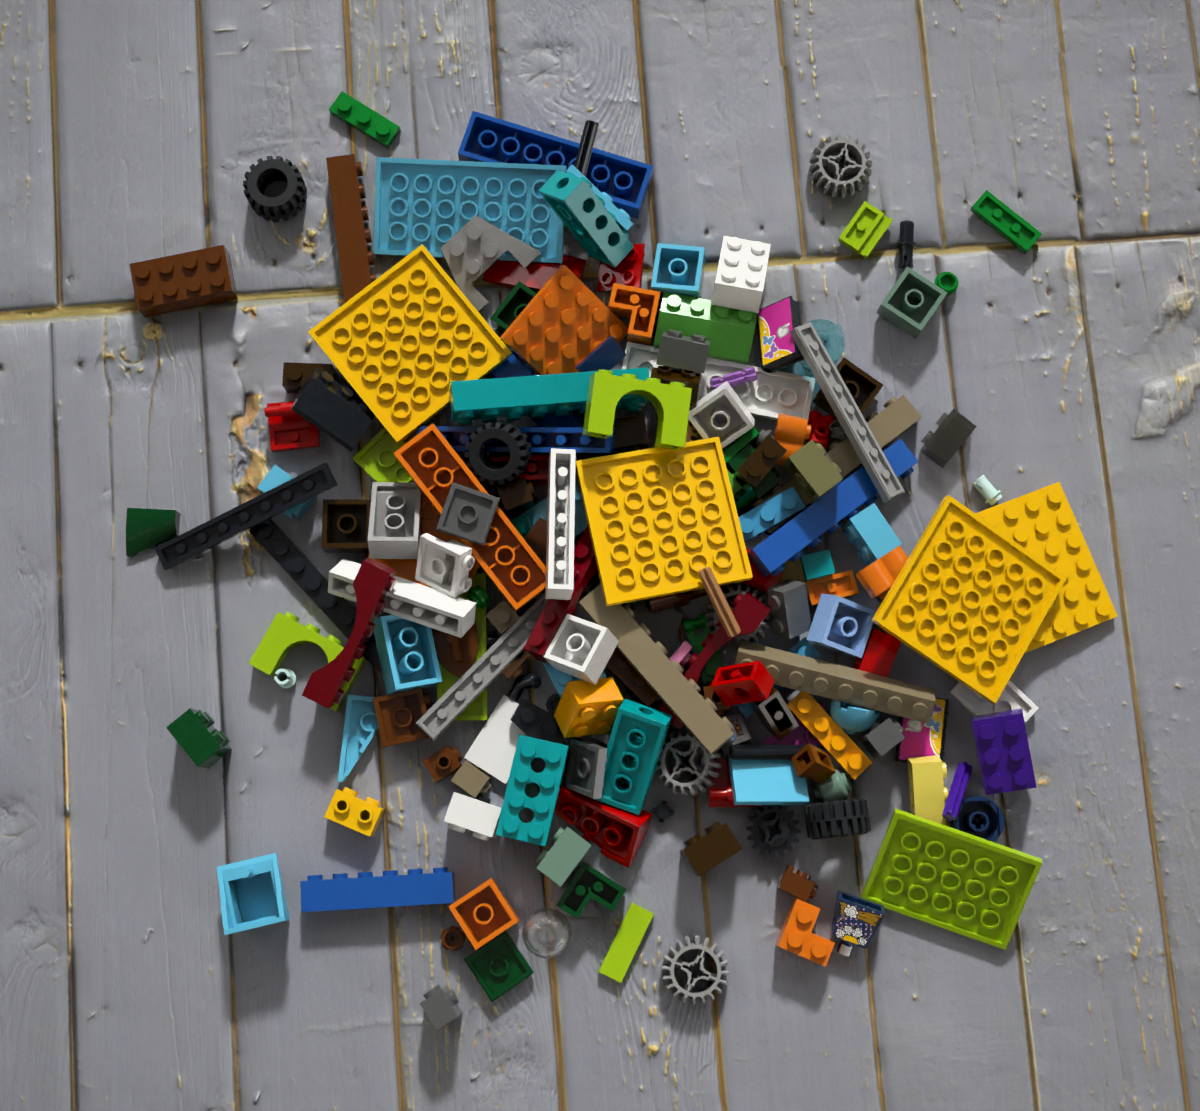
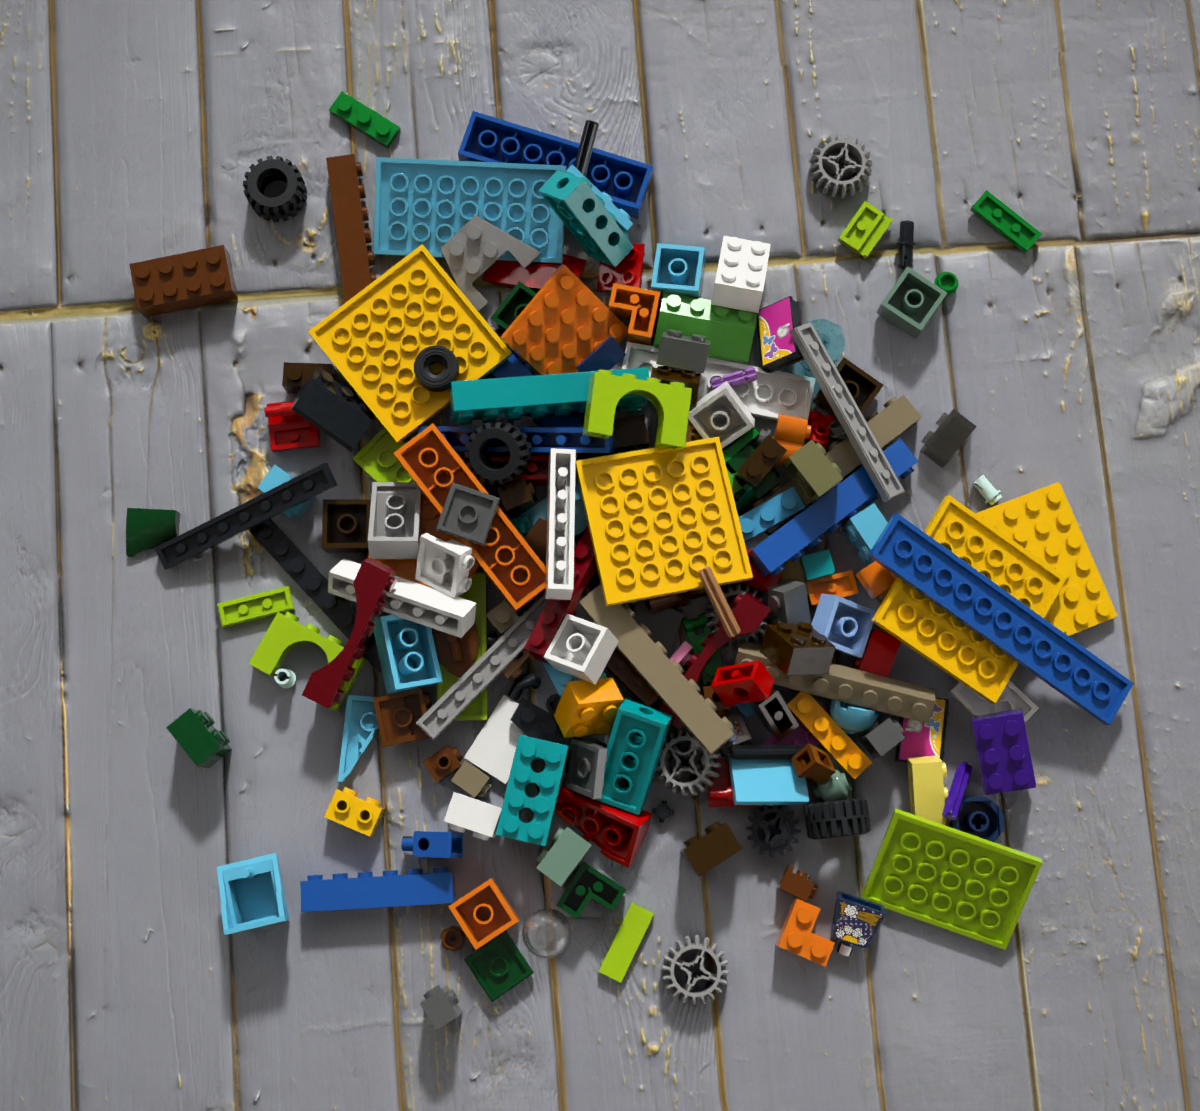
green plate [467,585,490,609] -> none
none -> lime tile [217,586,295,628]
none -> blue torso [401,831,464,858]
none -> black tyre [414,345,459,392]
none -> dark brown brick [760,622,835,675]
none -> blue plate [868,513,1134,725]

